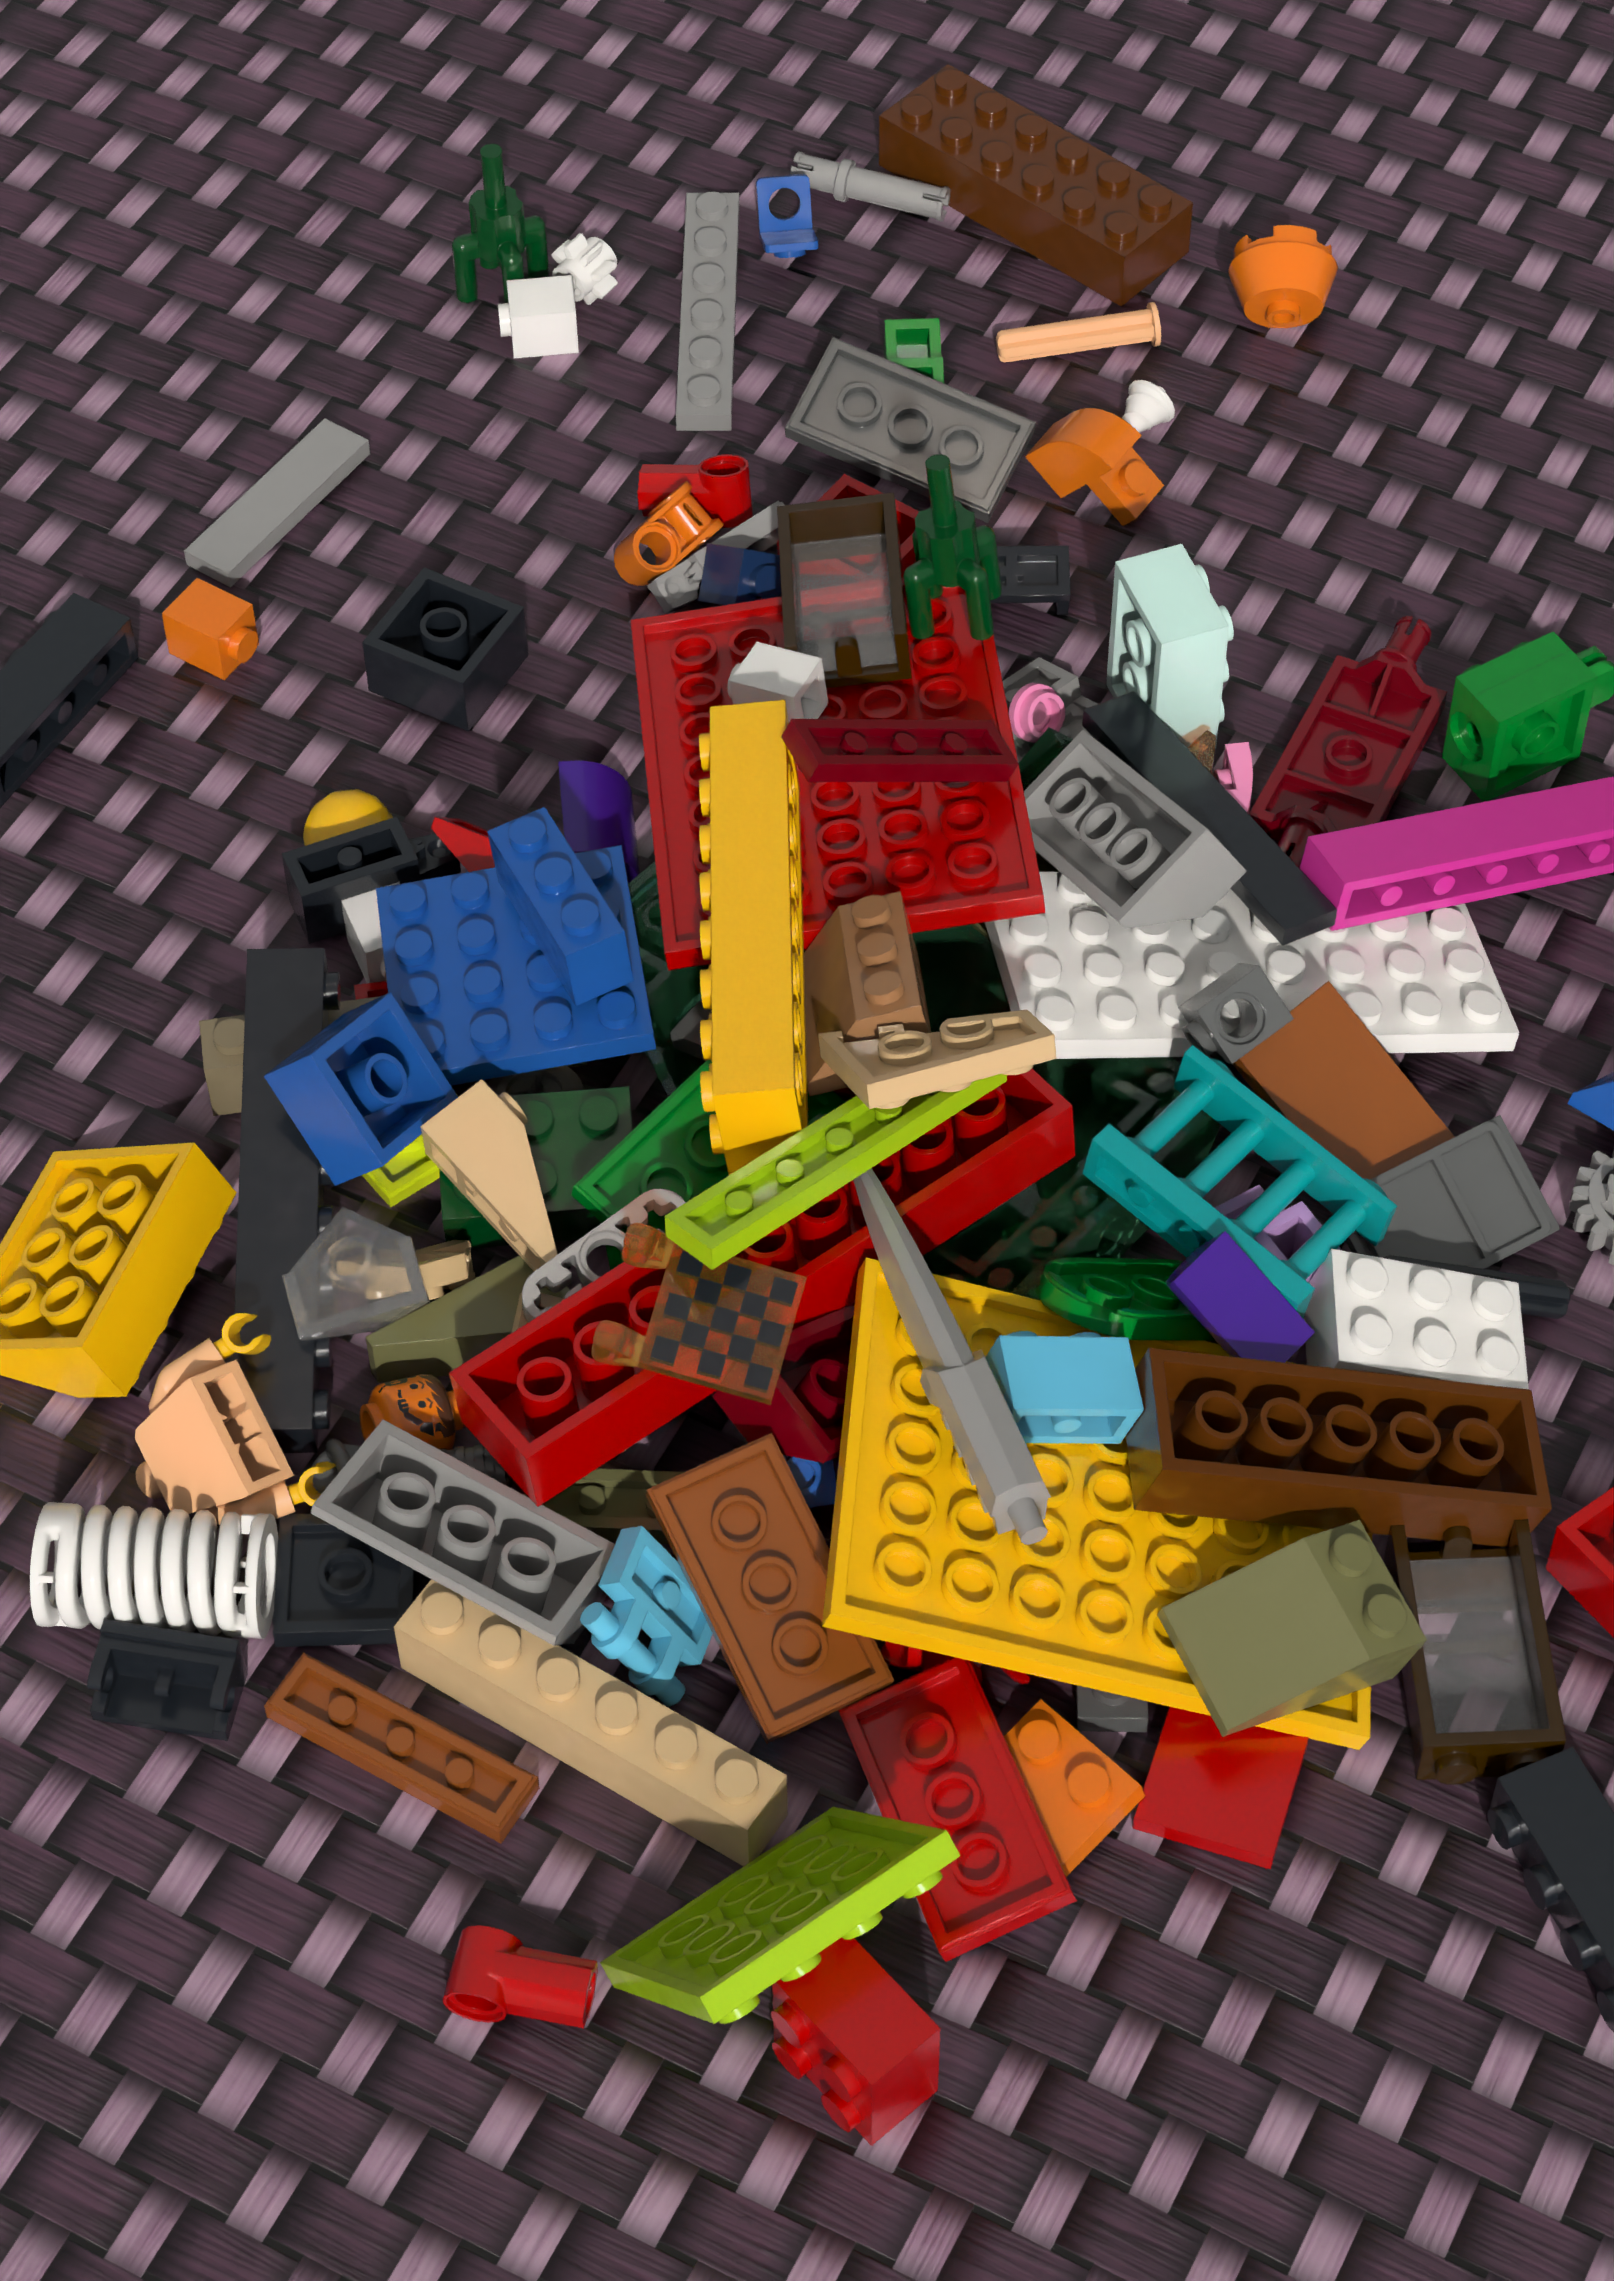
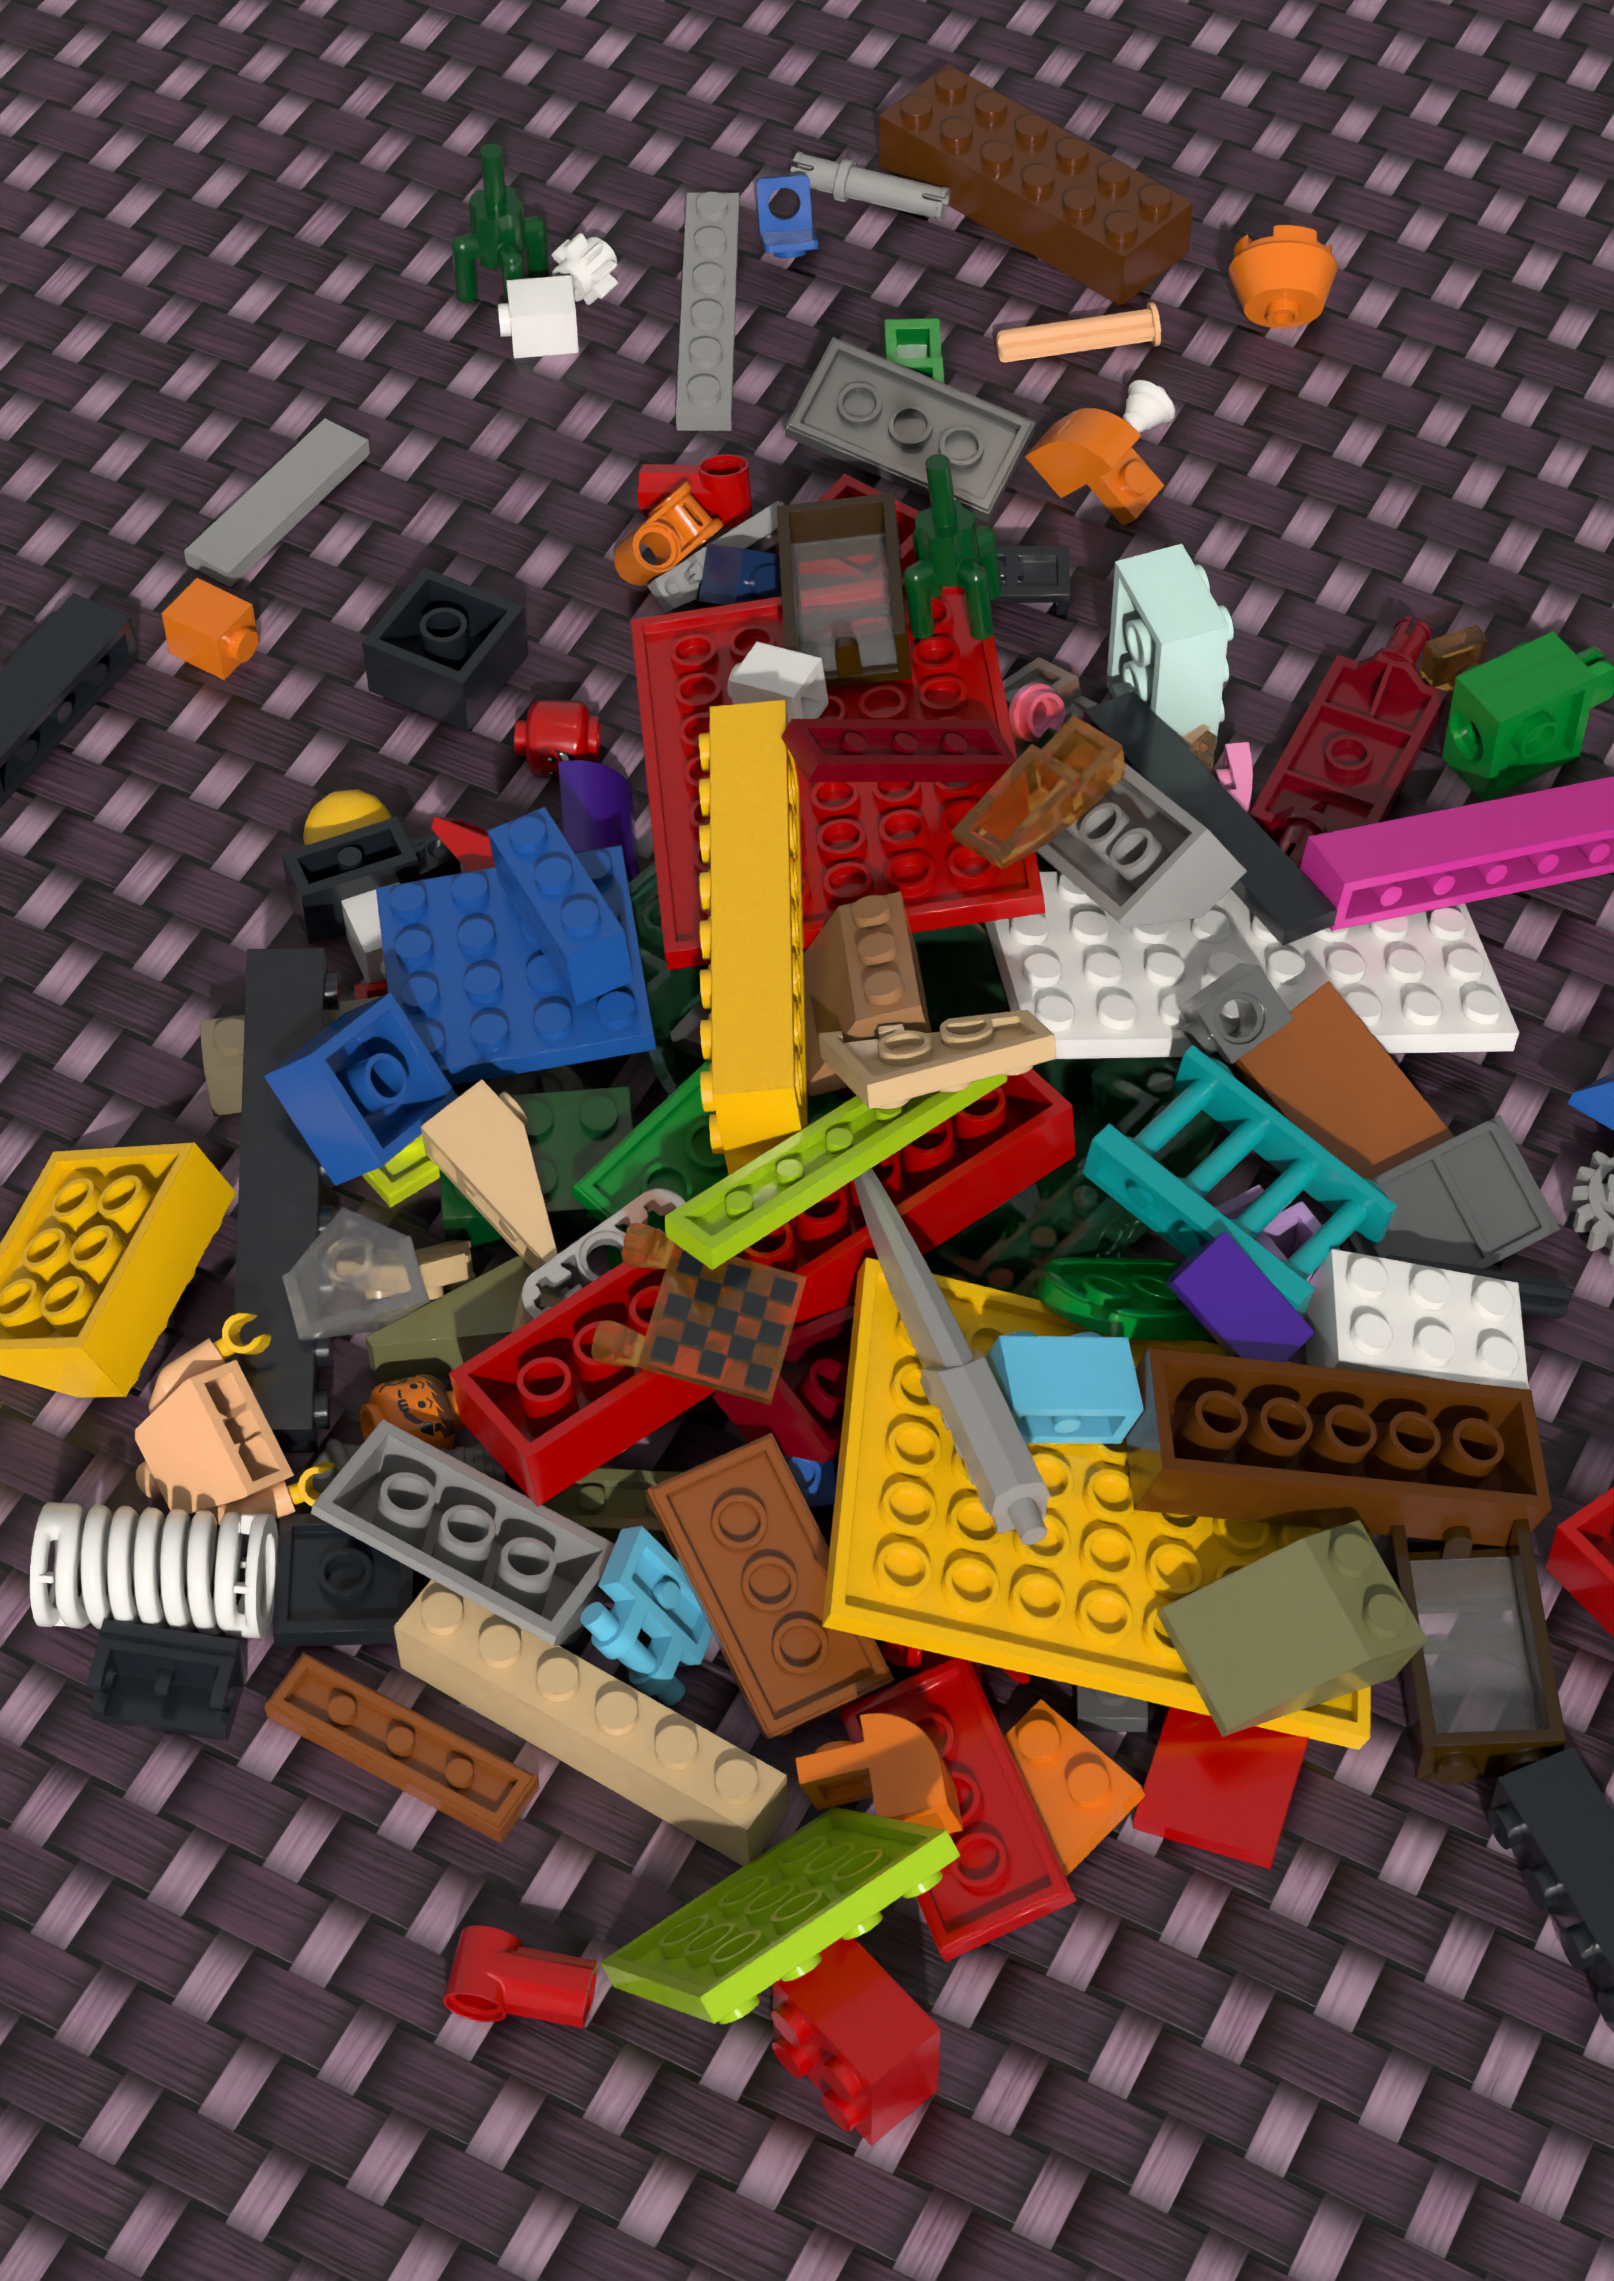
none -> red head [514,700,601,777]
none -> orange brick [795,1713,963,1834]
none -> clear orange slope [952,715,1126,869]
none -> clear orange plate [1420,624,1489,691]

